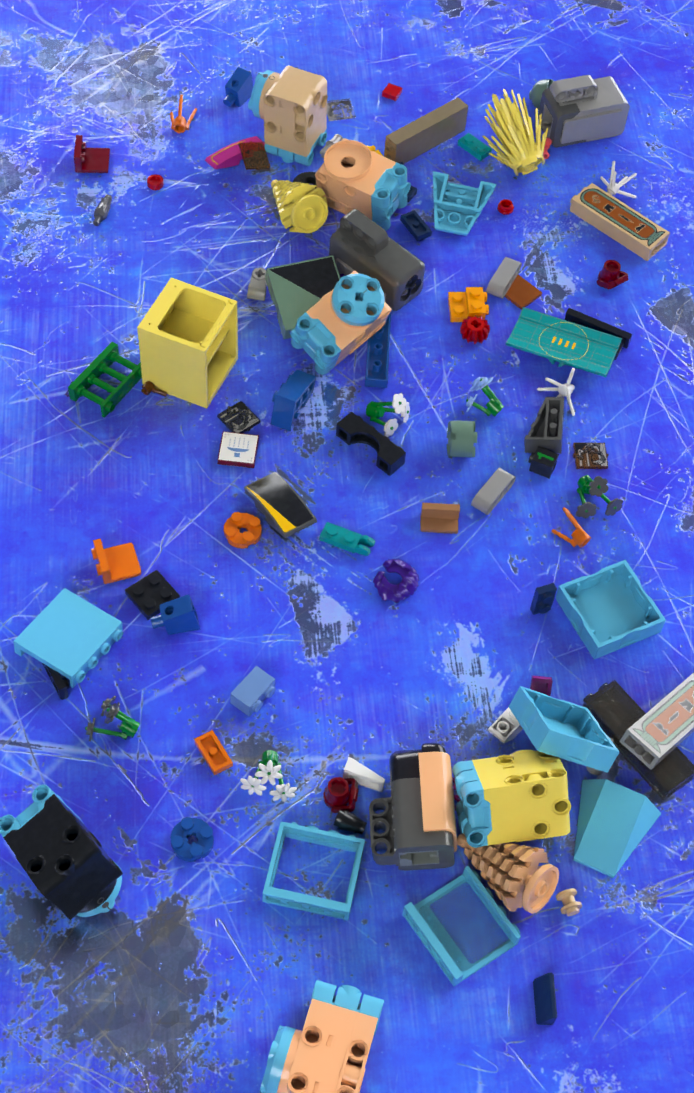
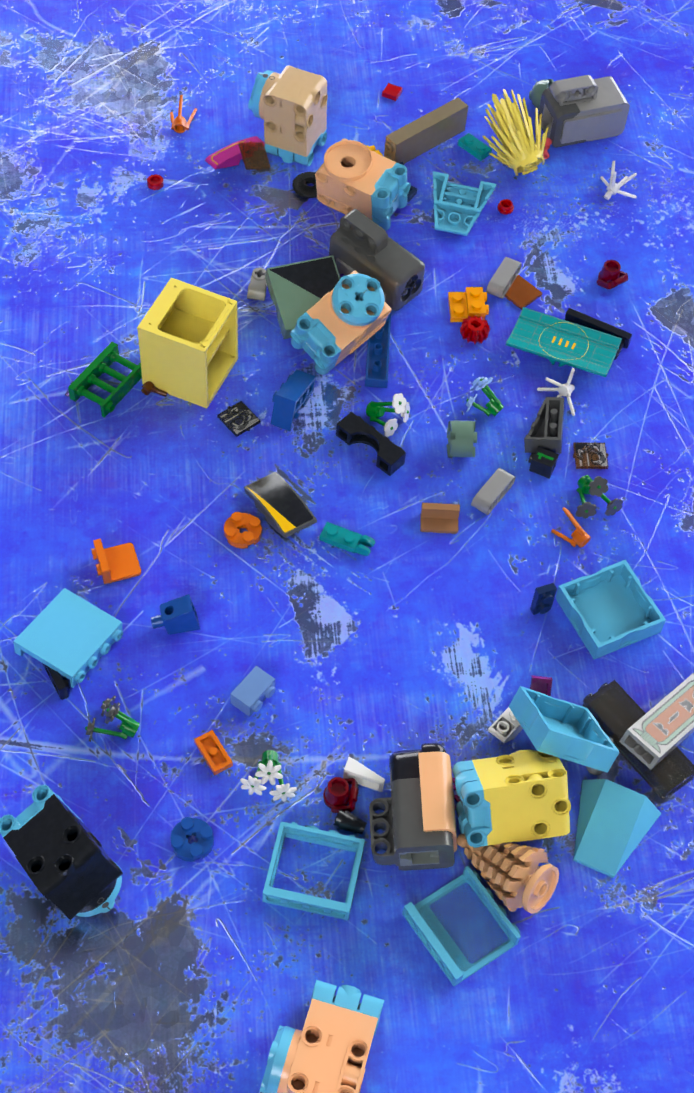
dark red bracket [74,135,110,173] -> none
dark grey piece [93,194,112,226] -> none
black plate [125,570,180,620] -> none
white tile [217,431,259,468] -> none
blue torso [223,67,253,107] -> none
light yellow plant [271,179,328,233] -> none
light grey axle [320,134,343,158] -> none
clear piece [327,98,356,121] -> none
dark purple piece [373,559,419,603] -> none
dark blue plate [400,210,432,241] -> none
dark blue slope [533,973,557,1025] -> none
tan wheel [556,888,582,916] -> none
brick [570,183,670,261] -> none

